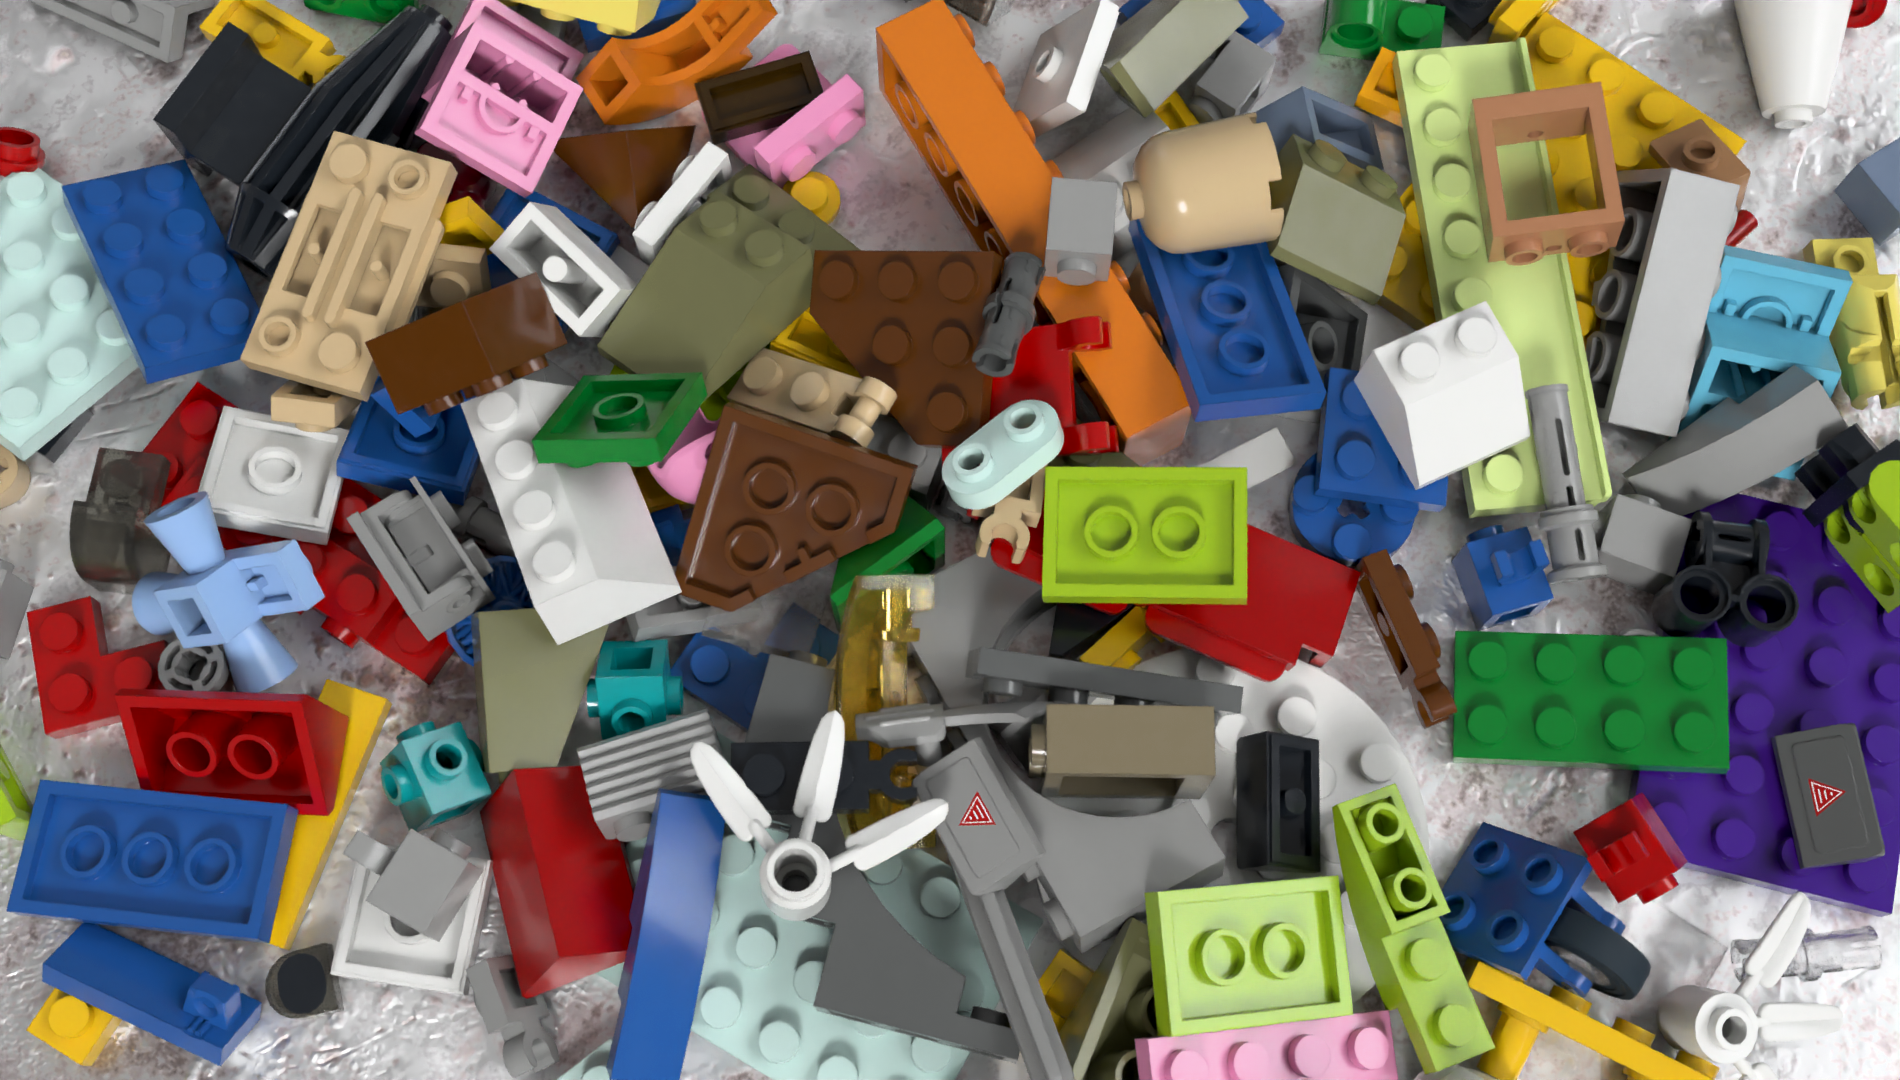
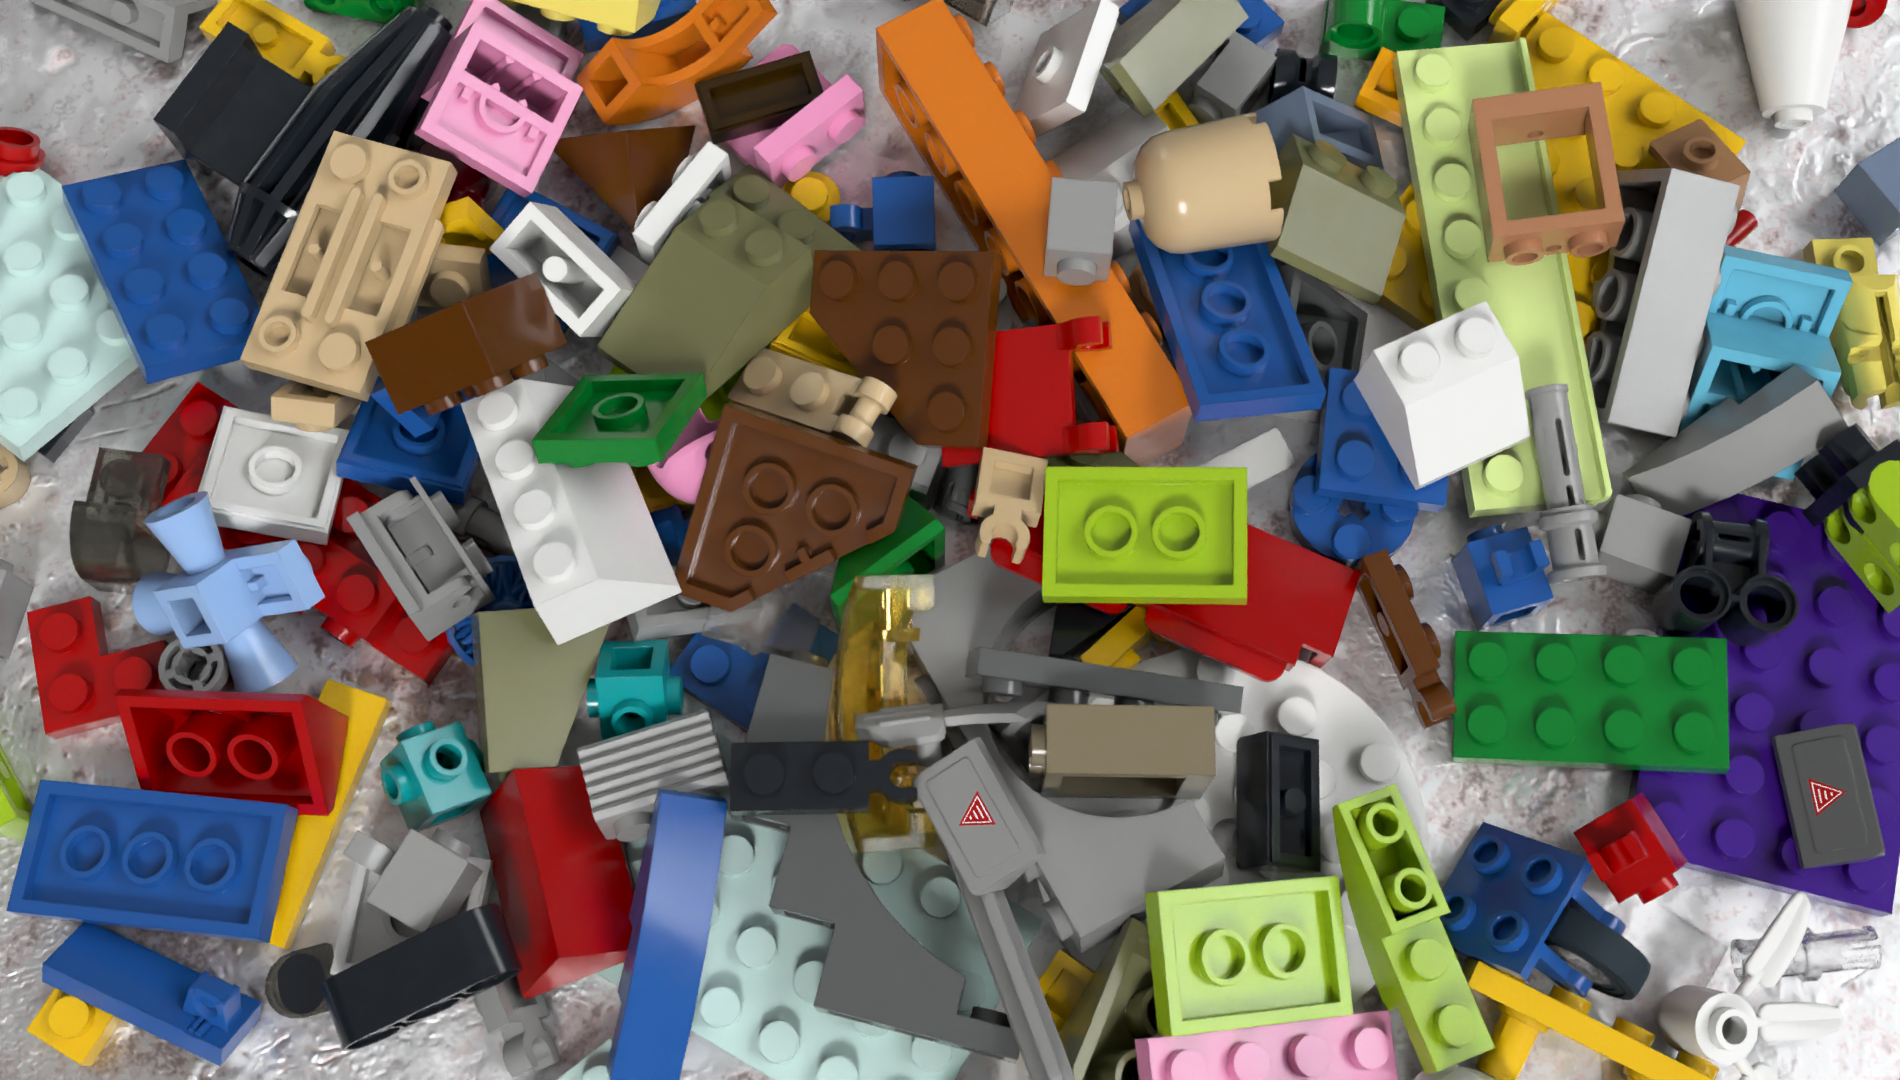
white plant [690,710,949,921] -> none
light aqua plate [942,400,1064,510] -> none
dark grey pin [972,252,1046,377] -> none
none -> black beam [321,904,523,1051]
none -> blue brick [830,171,936,251]
none -> black wheel [1268,48,1338,105]

